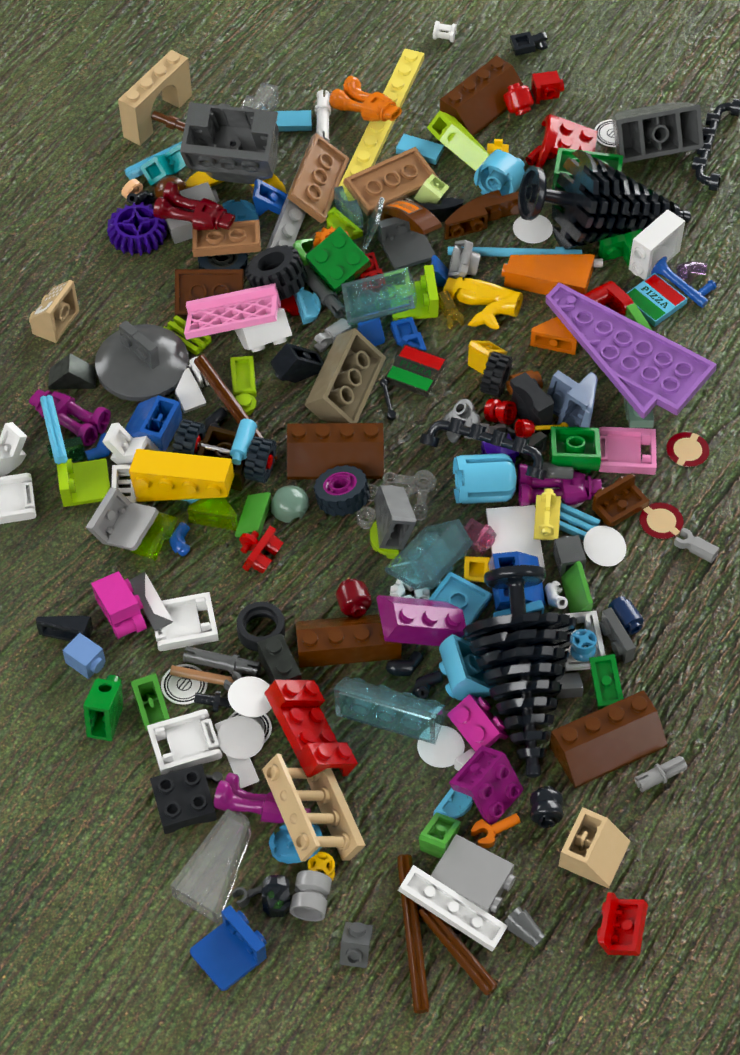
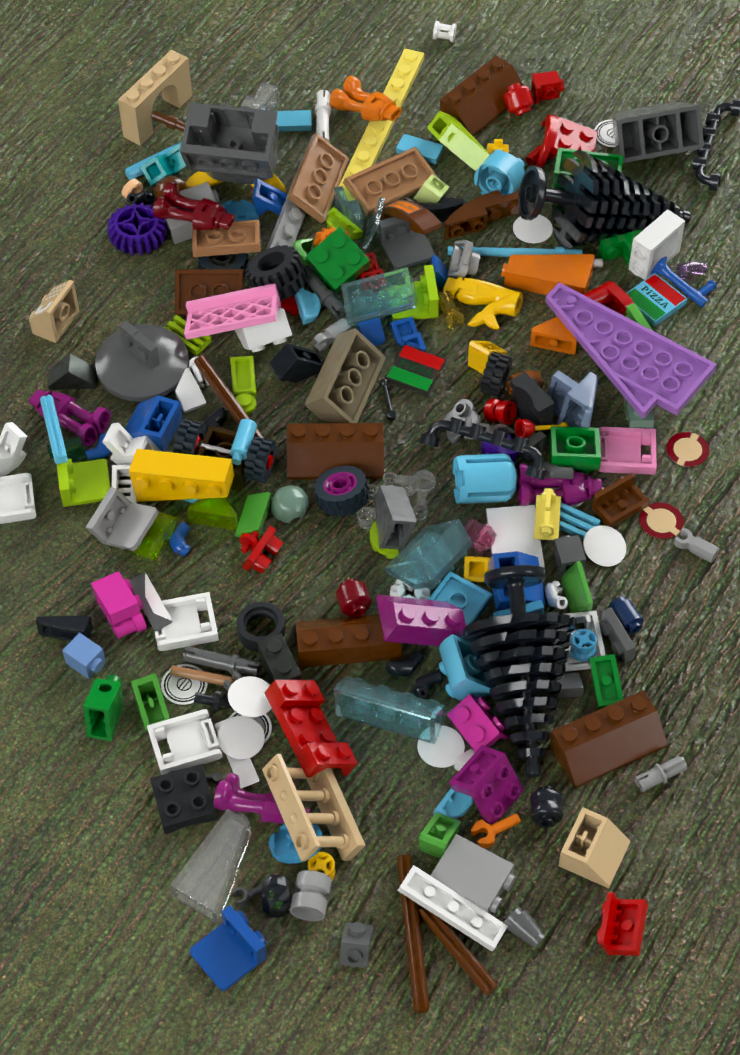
black plate [510,32,548,56] -> none

